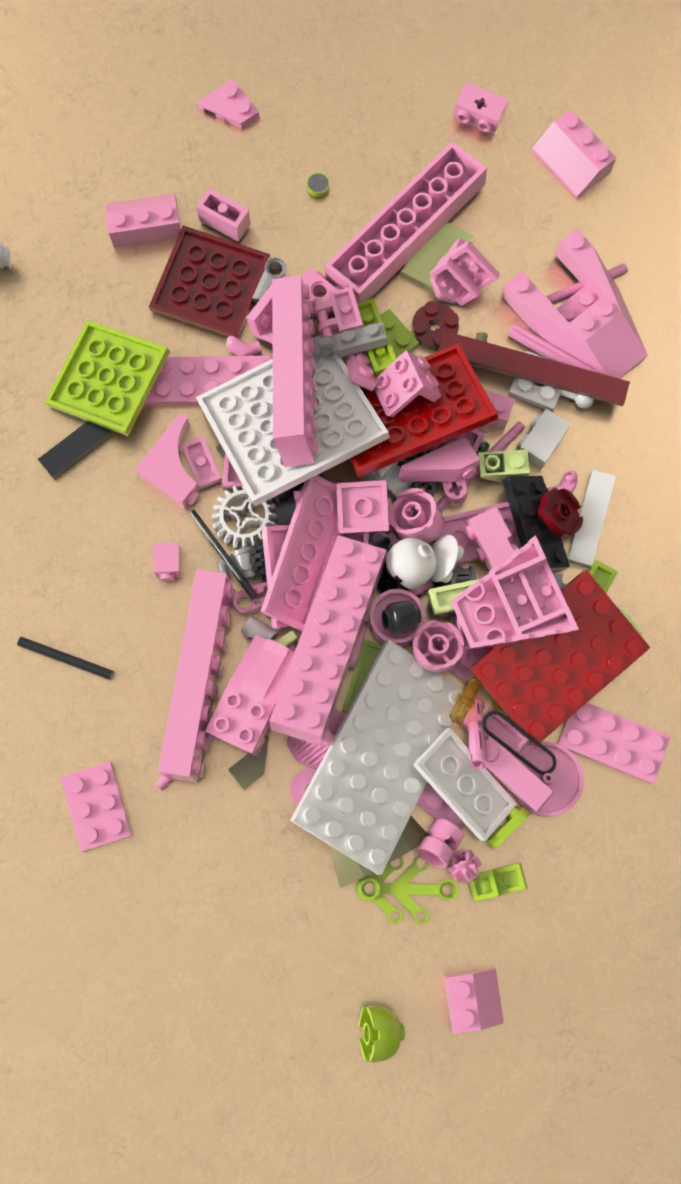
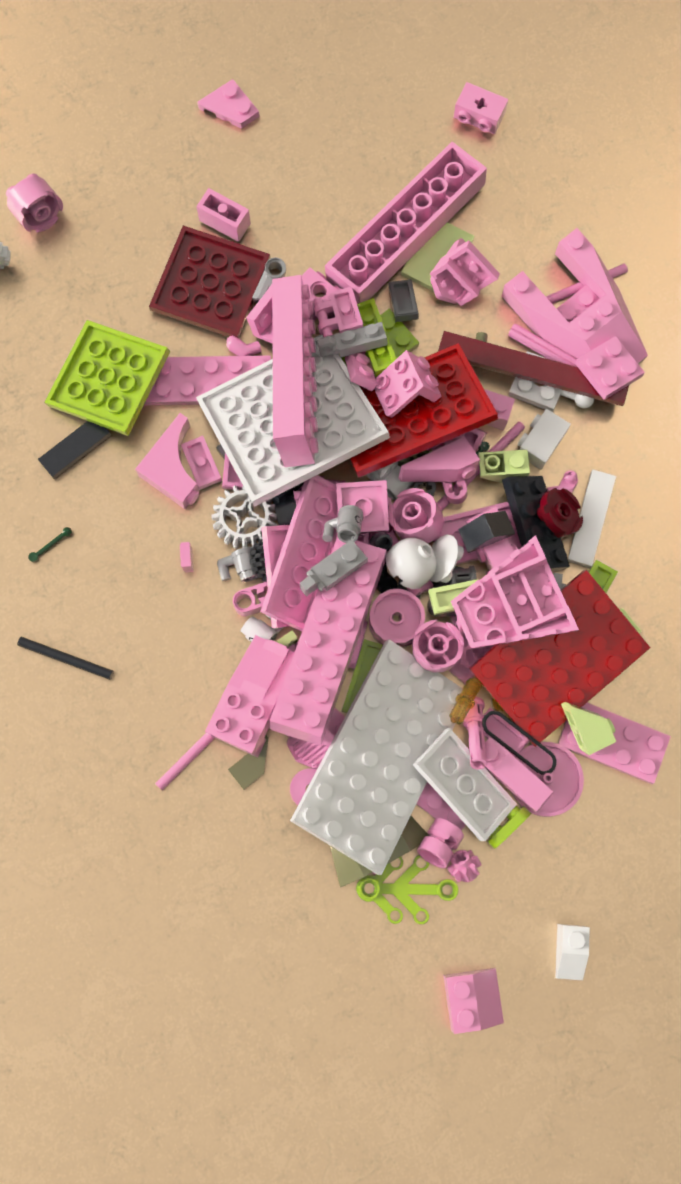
bright pink plate [61,761,133,852] -> none
bright pink slope [106,193,181,247] -> none
bright pink brick [153,542,182,581] -> none
bright pink brick [158,569,236,783] -> none
black axle [189,510,258,599] -> none
tile [307,173,330,198] -> none
lime cylinder [359,1005,405,1062] -> none
black head [381,600,421,635] -> none
dark red plate [412,301,459,350] -> none
lime slope [469,863,528,902] -> none
bright pink slope [532,109,617,199] -> none
none -> bright pink brick [6,173,63,232]
none -> dark green hinge [28,527,72,563]
none -> bright pink tile [180,542,194,572]
none -> light grey hinge [300,540,368,597]
none -> light grey piece [322,505,363,543]
none -> dark grey tile [388,279,419,322]
none -> black slope [458,511,515,553]
none -> white slope [555,924,590,980]
none -> yellowish green slope [561,702,616,755]
none -> bright pink plate [575,336,645,400]

